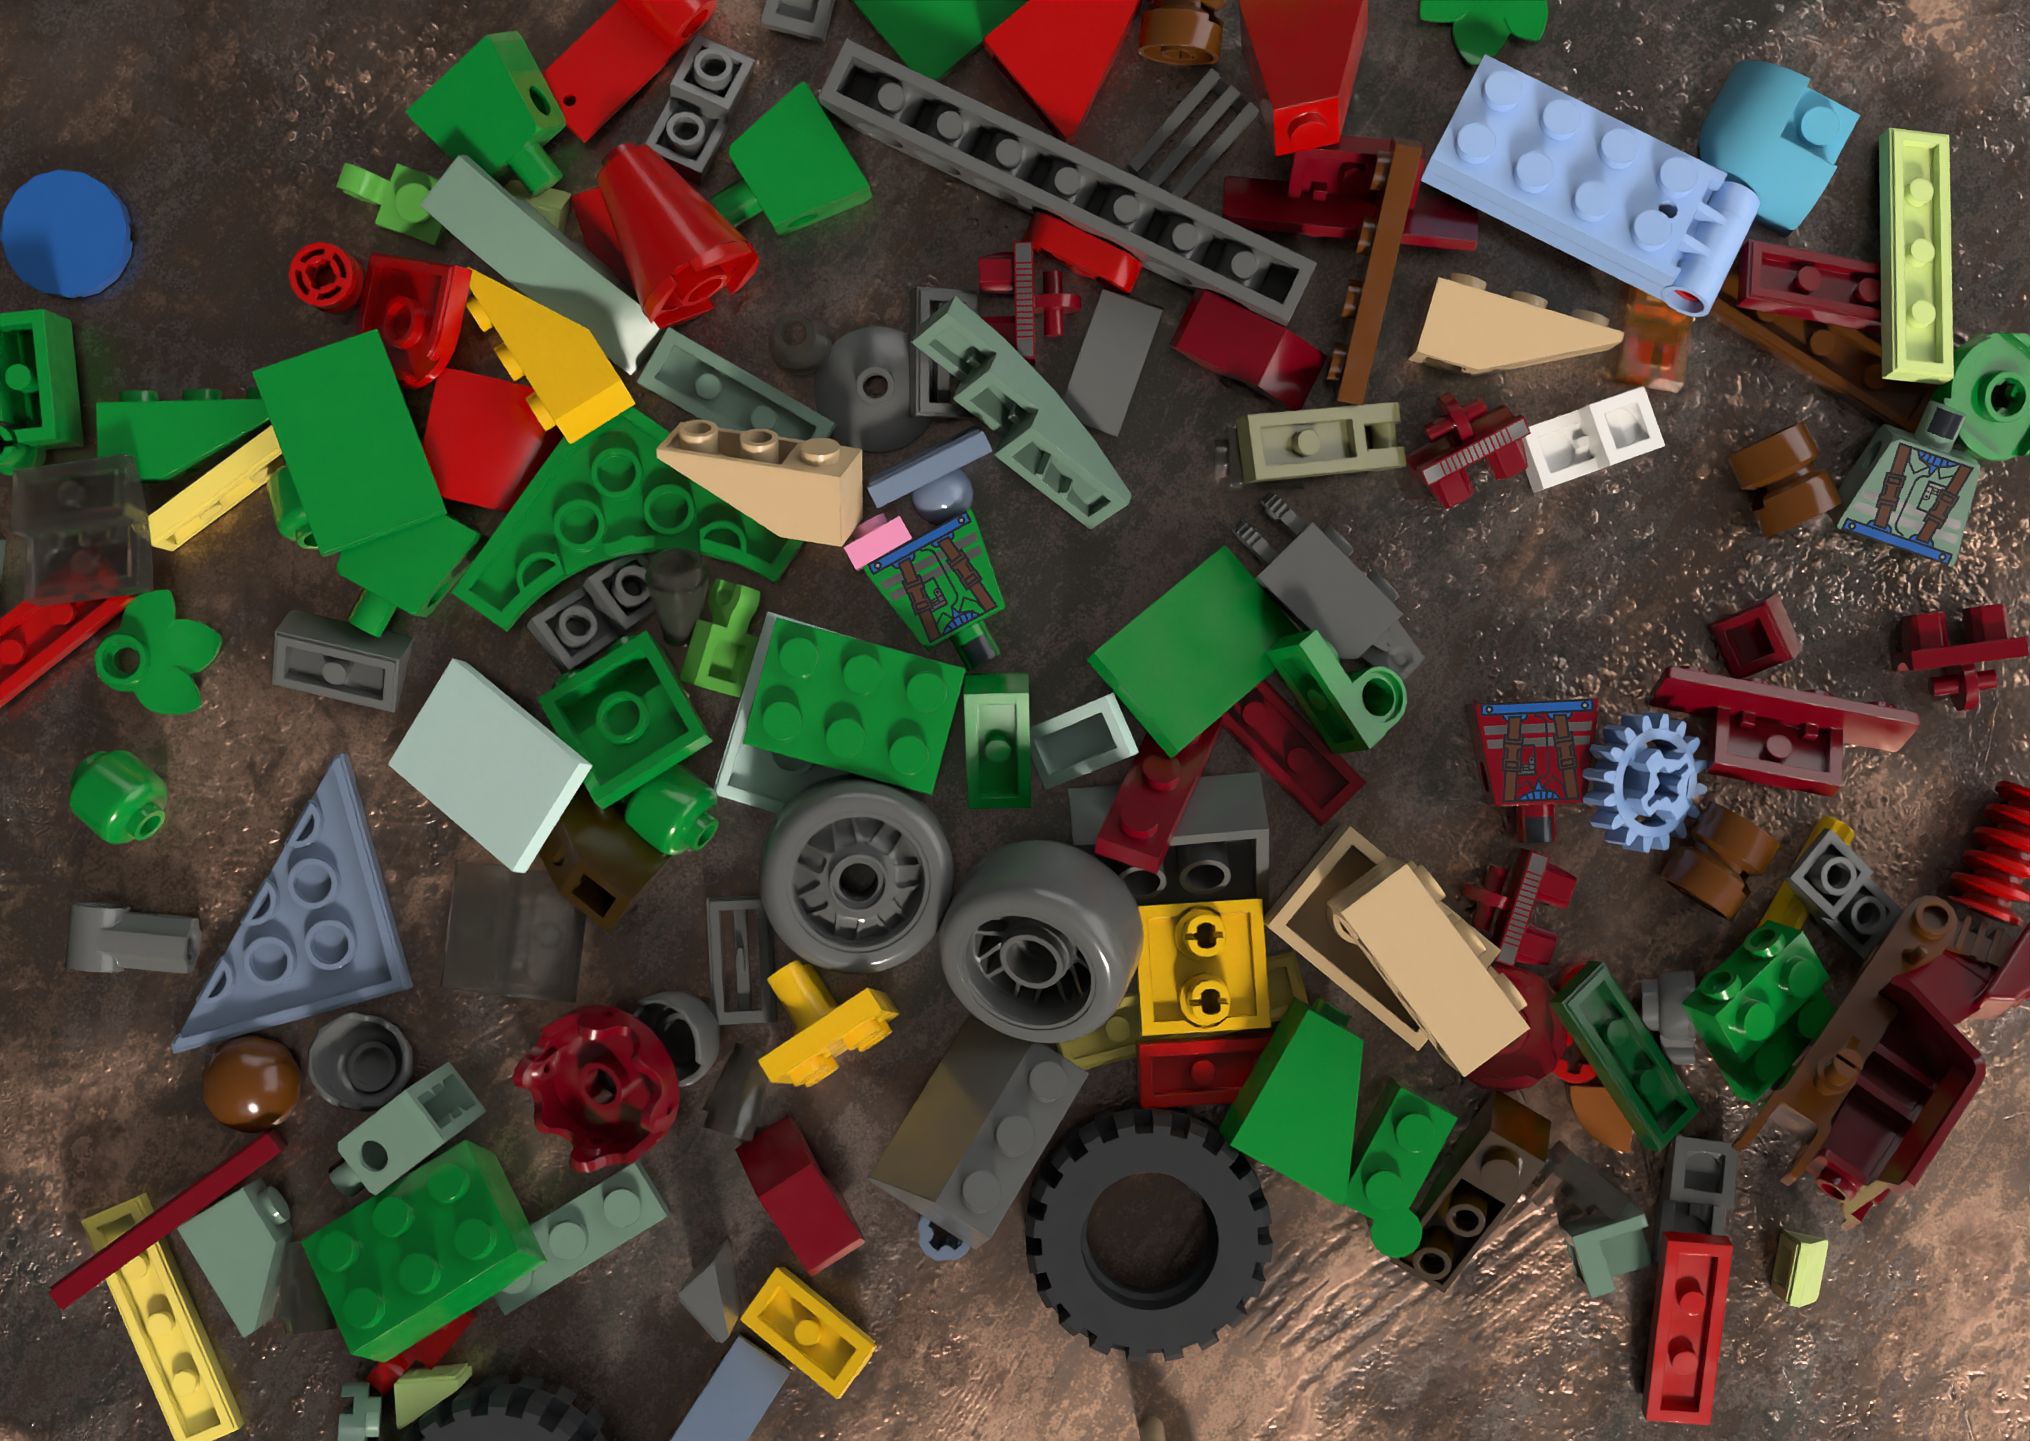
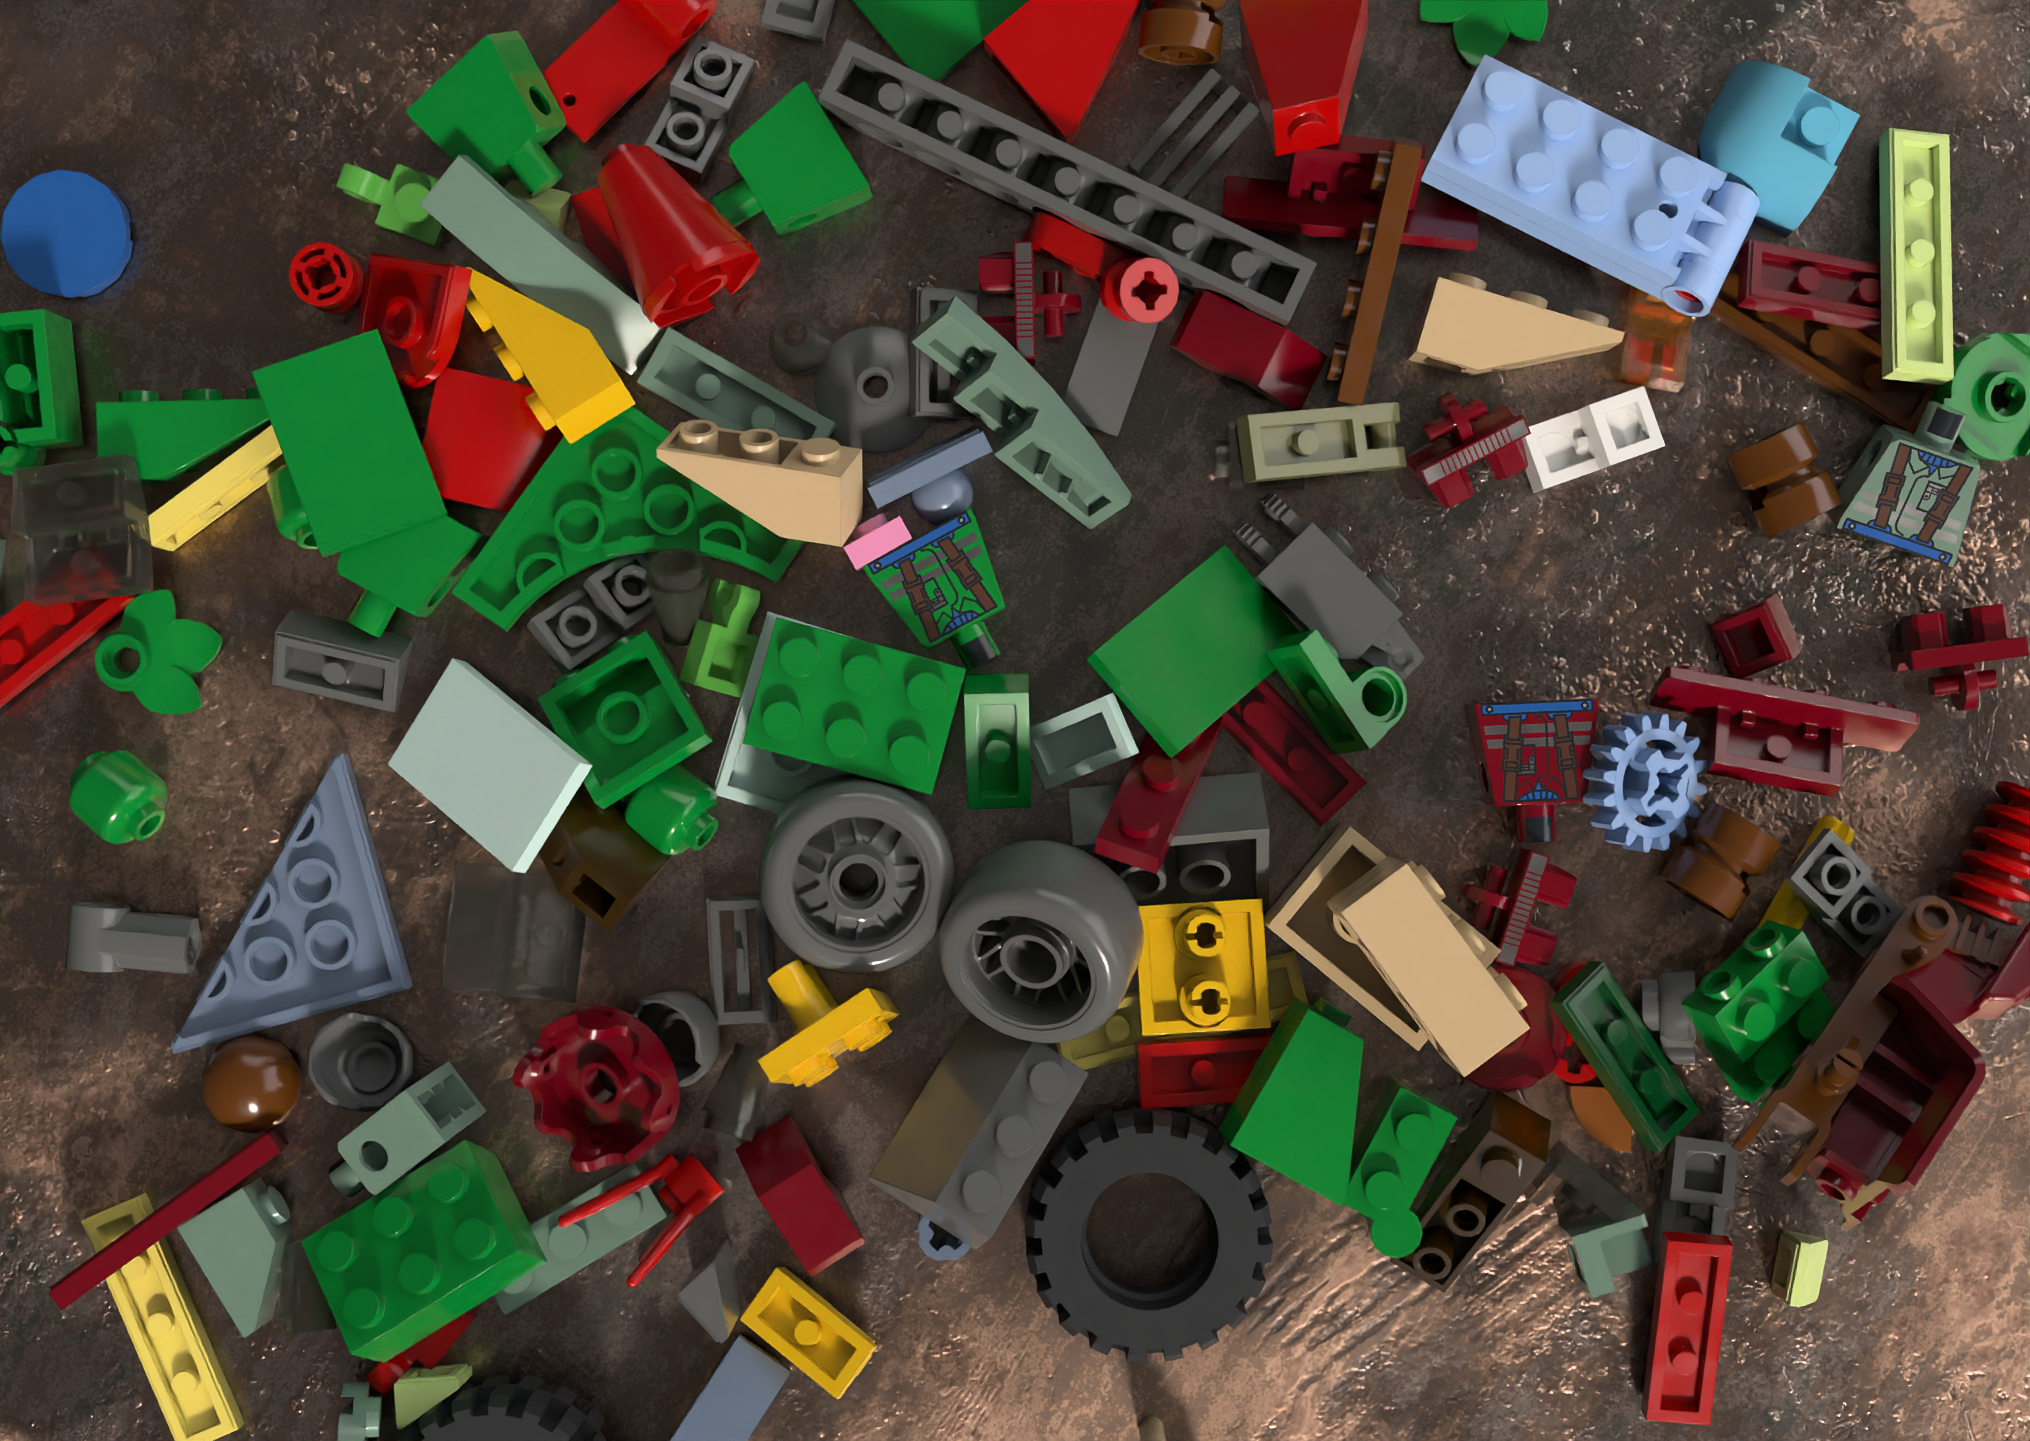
none -> red plant [557,1153,725,1288]
none -> wheel [1099,256,1179,323]

